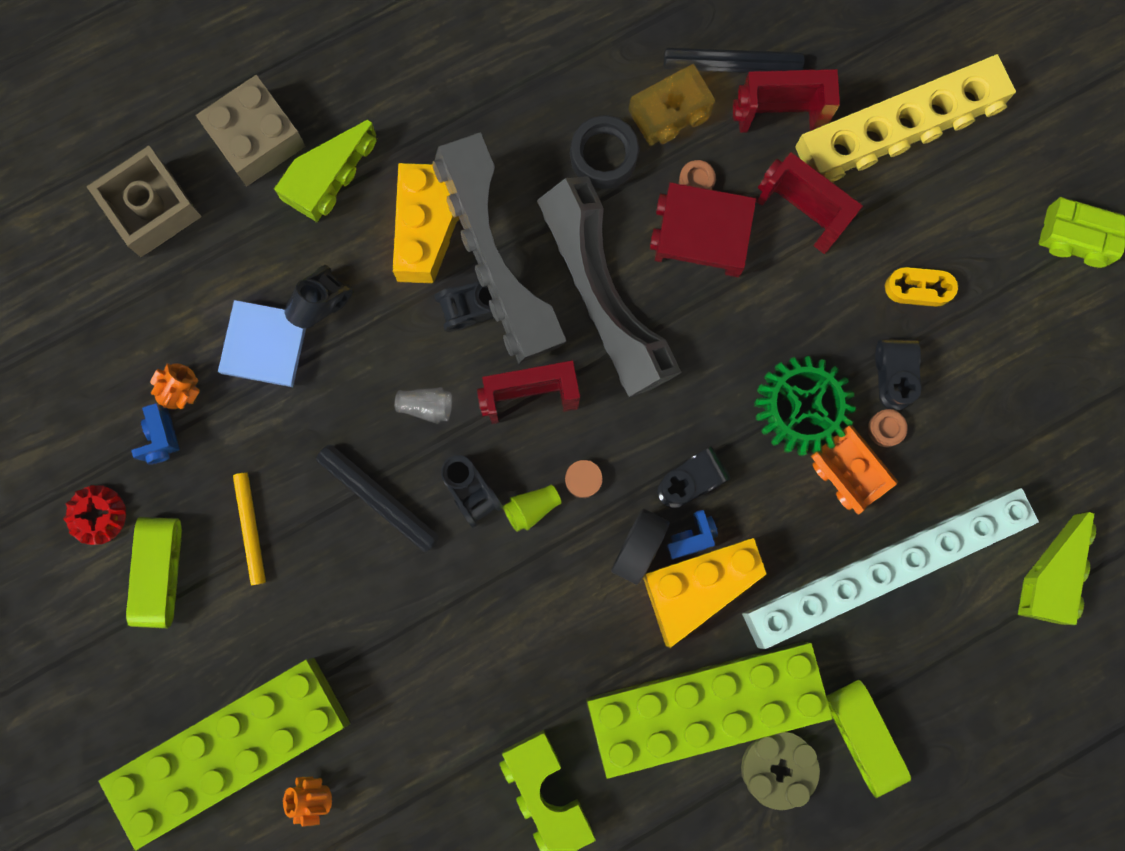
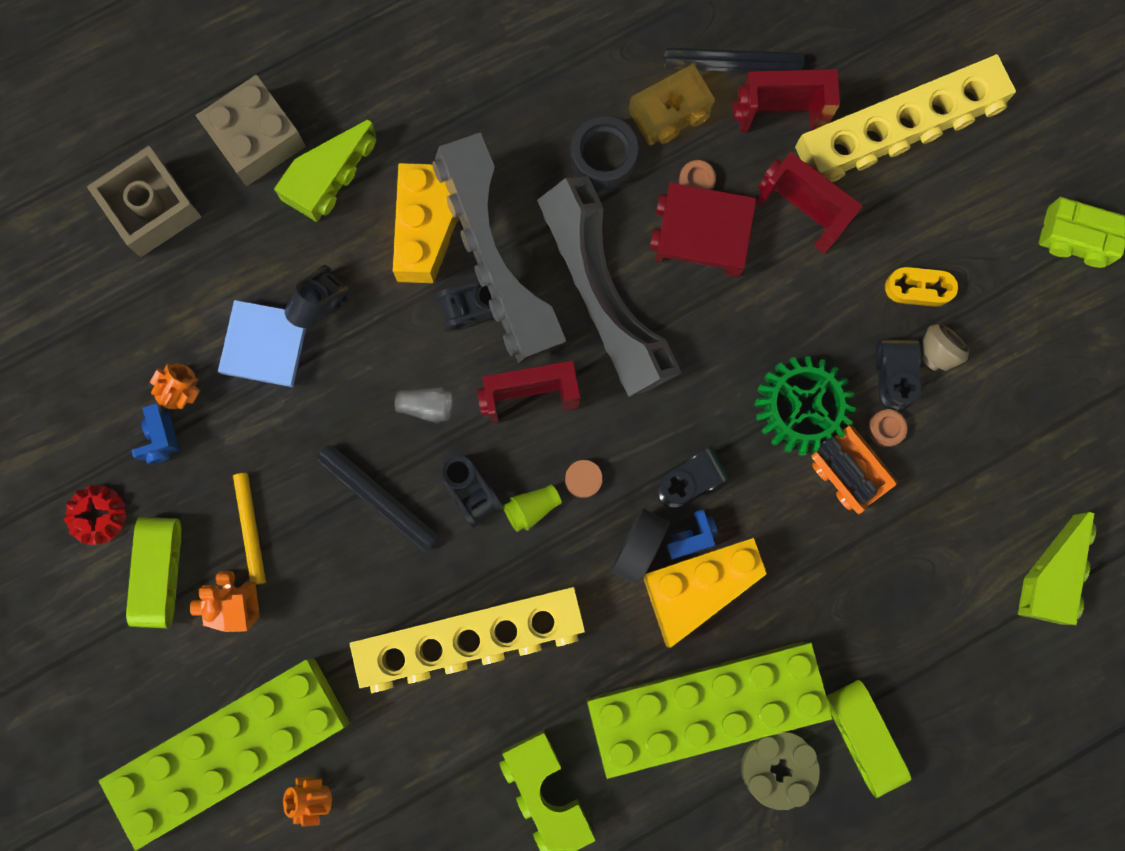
light aqua brick [742,488,1039,649] -> none
none -> orange piece [190,571,260,632]
none -> light yellow brick [349,587,585,693]
none -> black axle [818,436,878,503]
none -> dark tan cone [920,324,969,371]

